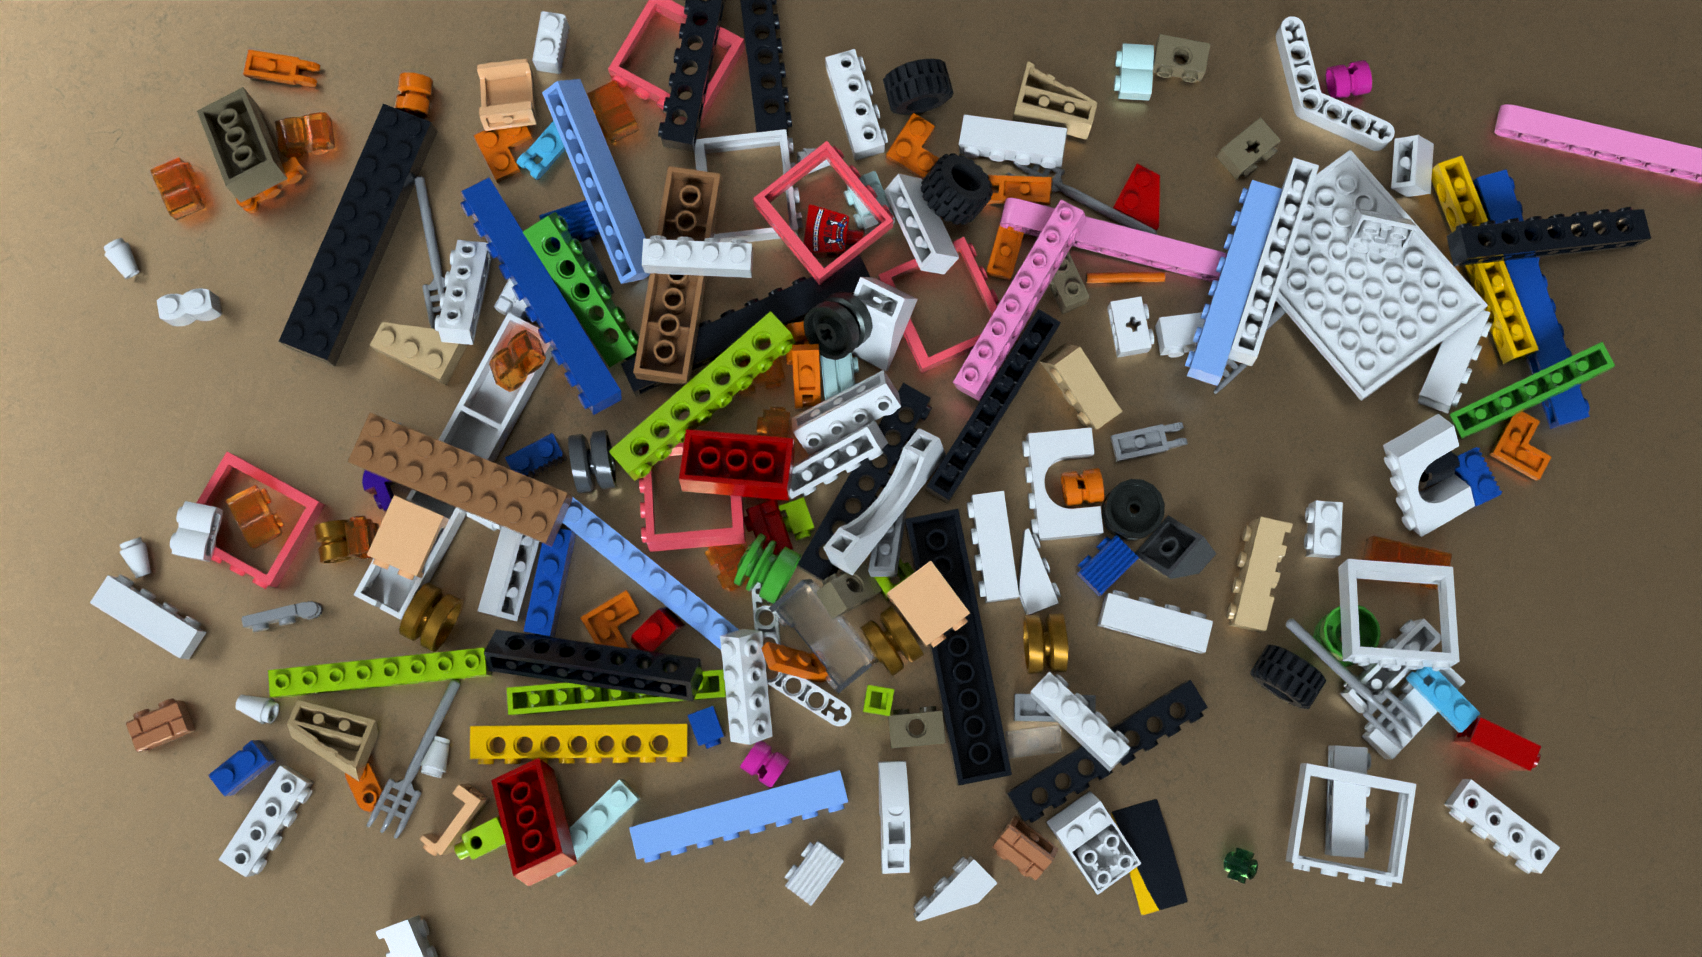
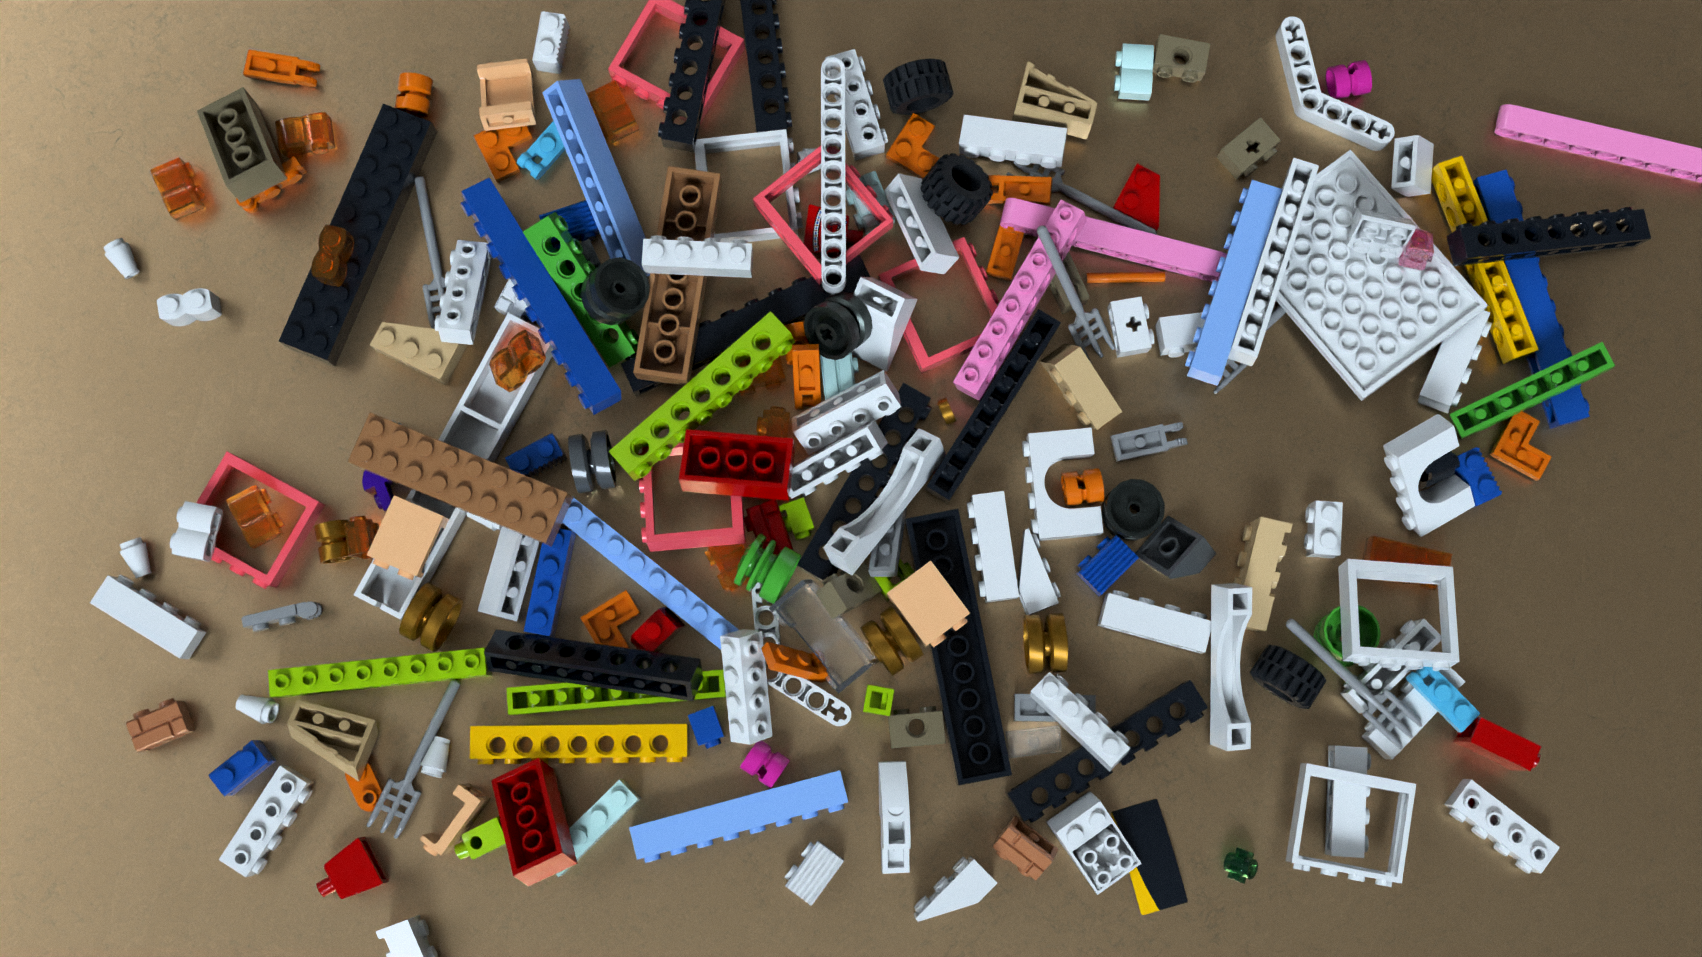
none -> clear orange brick [311,224,354,287]
none -> red torso [316,836,389,899]
none -> pearl dark grey wheel [581,257,650,325]
none -> white beam [821,57,846,294]
none -> pearl gold tile [937,397,956,425]
none -> light grey piece [1037,225,1115,364]
none -> white arch [1210,583,1252,751]
none -> clear pink slope [1399,229,1434,270]

